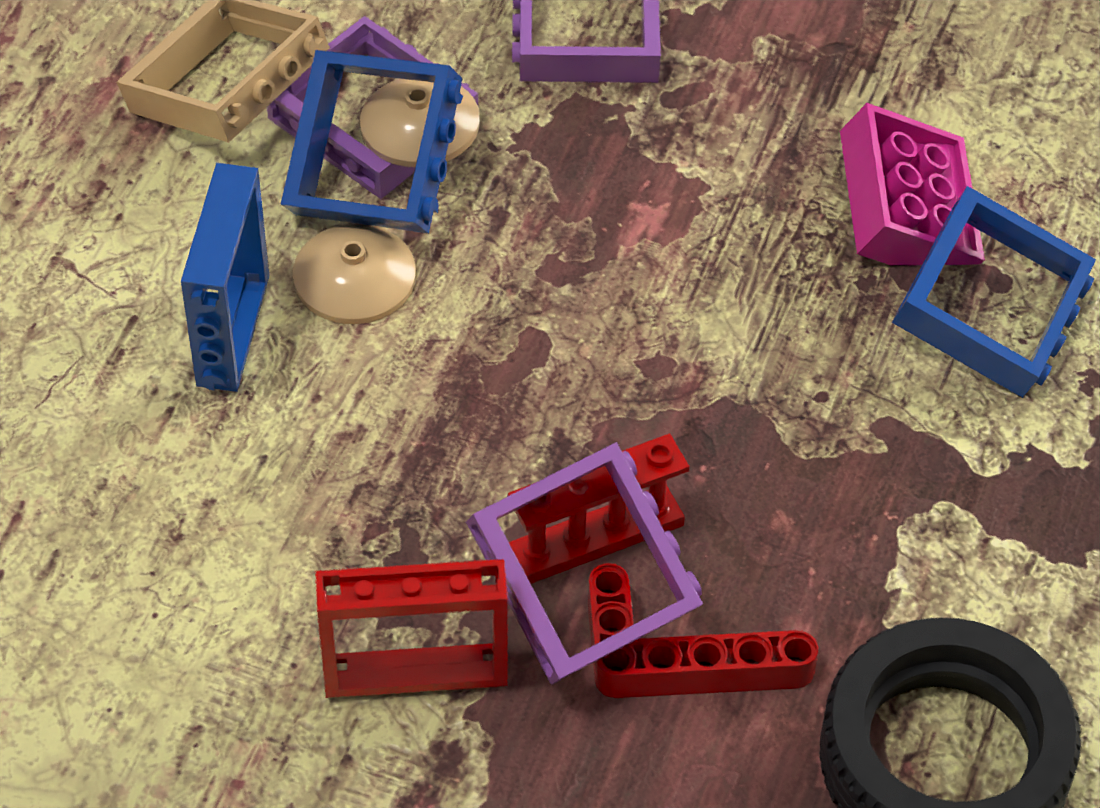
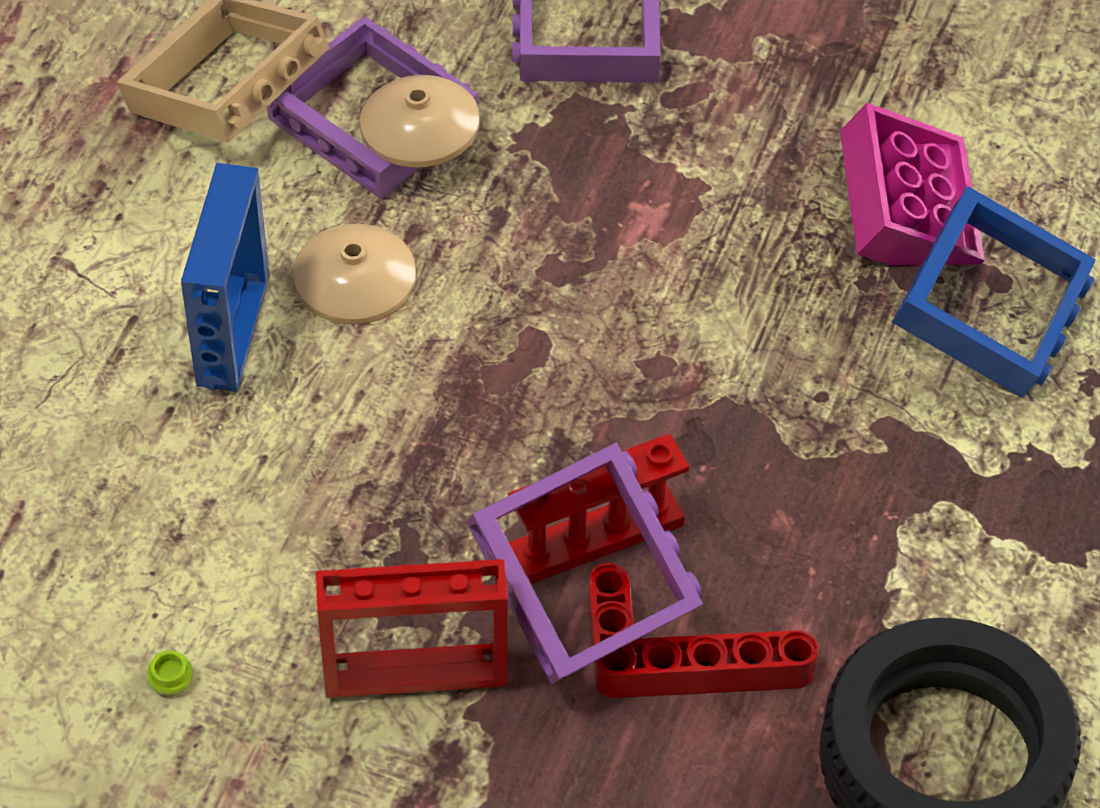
blue window [281,50,463,234] -> none
none -> lime plate [147,650,193,695]

